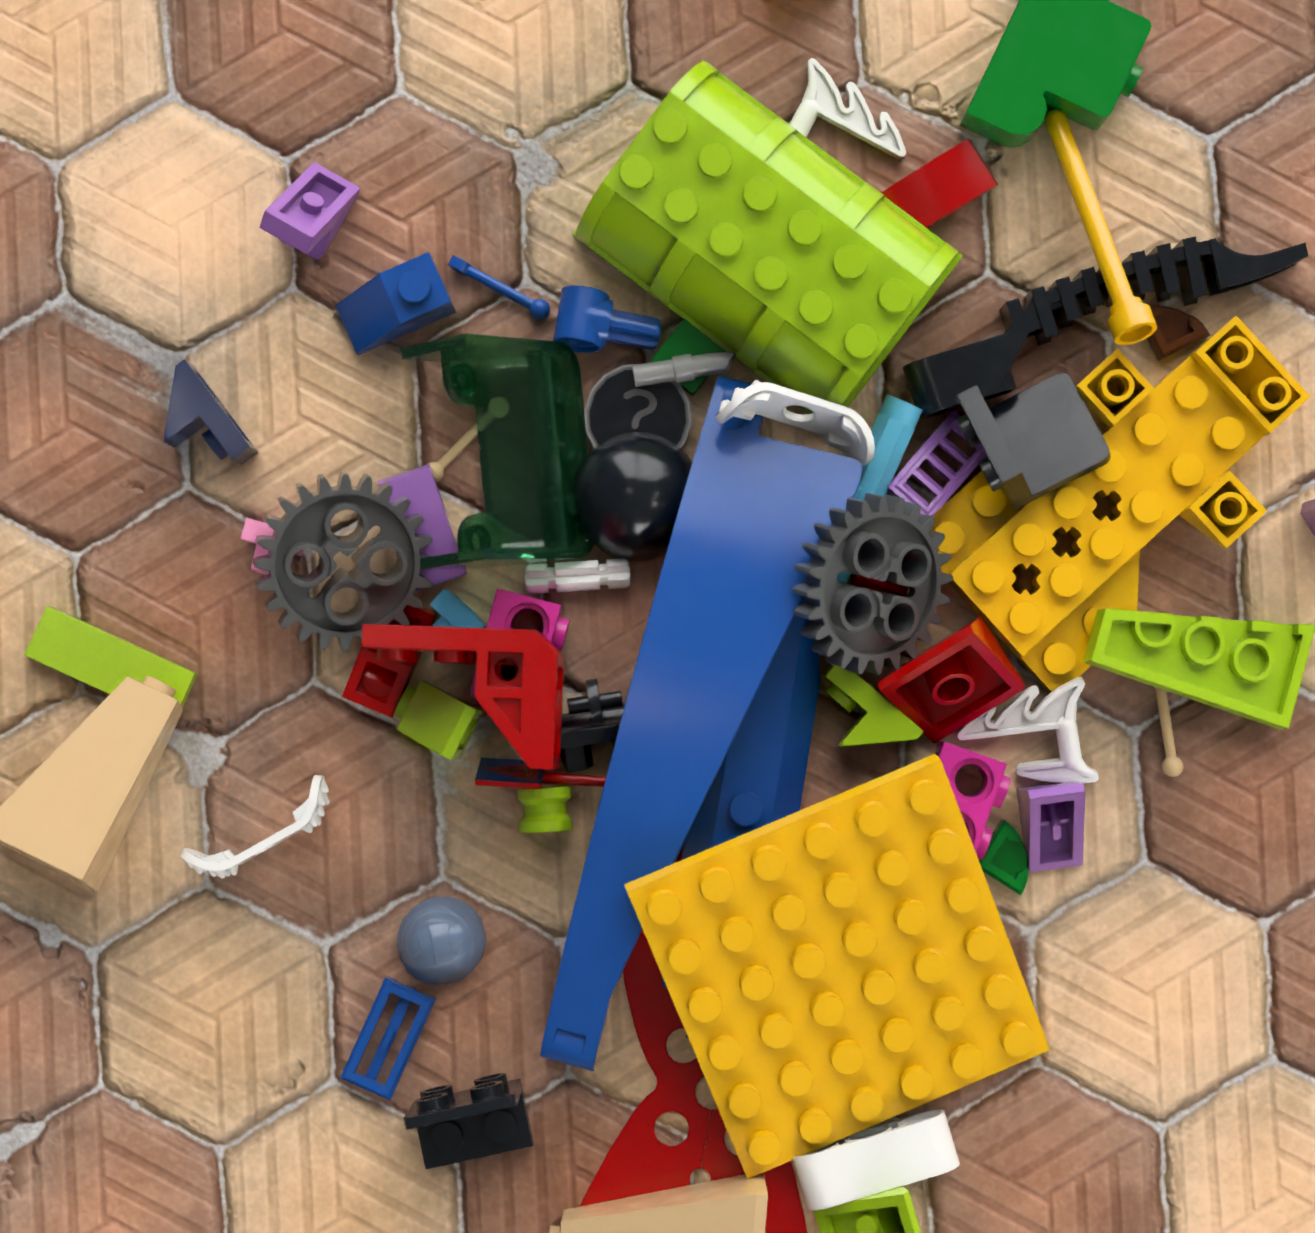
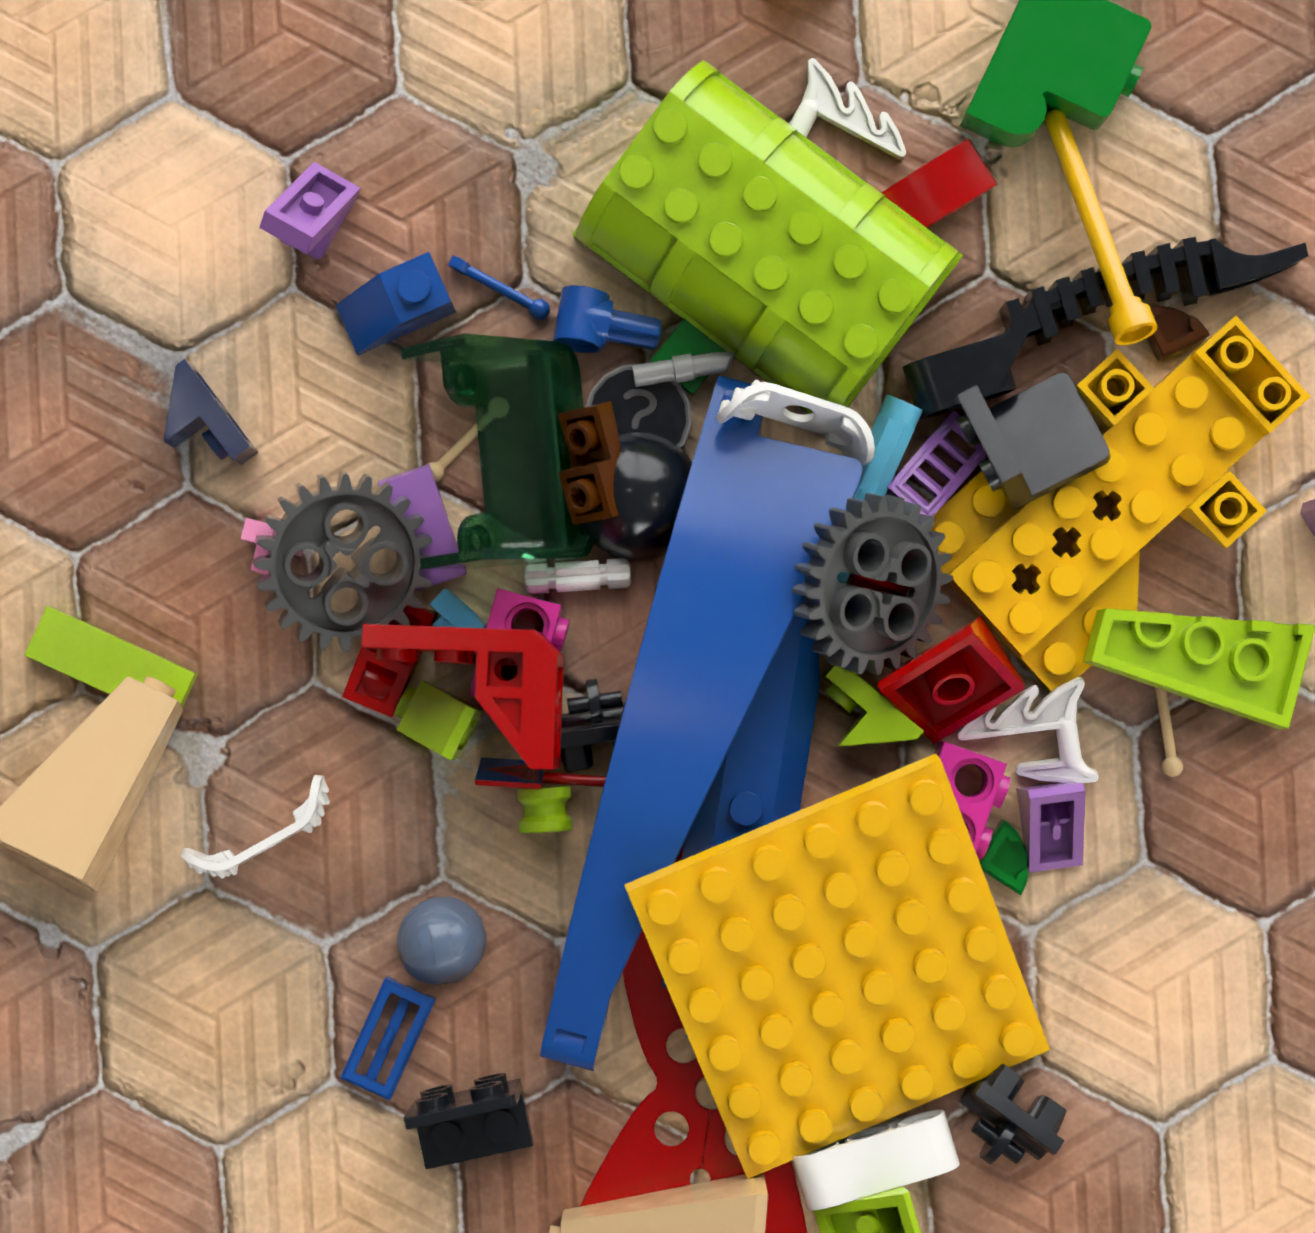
none -> reddish brown slope [558,401,621,525]
none -> black hips [958,1064,1067,1164]

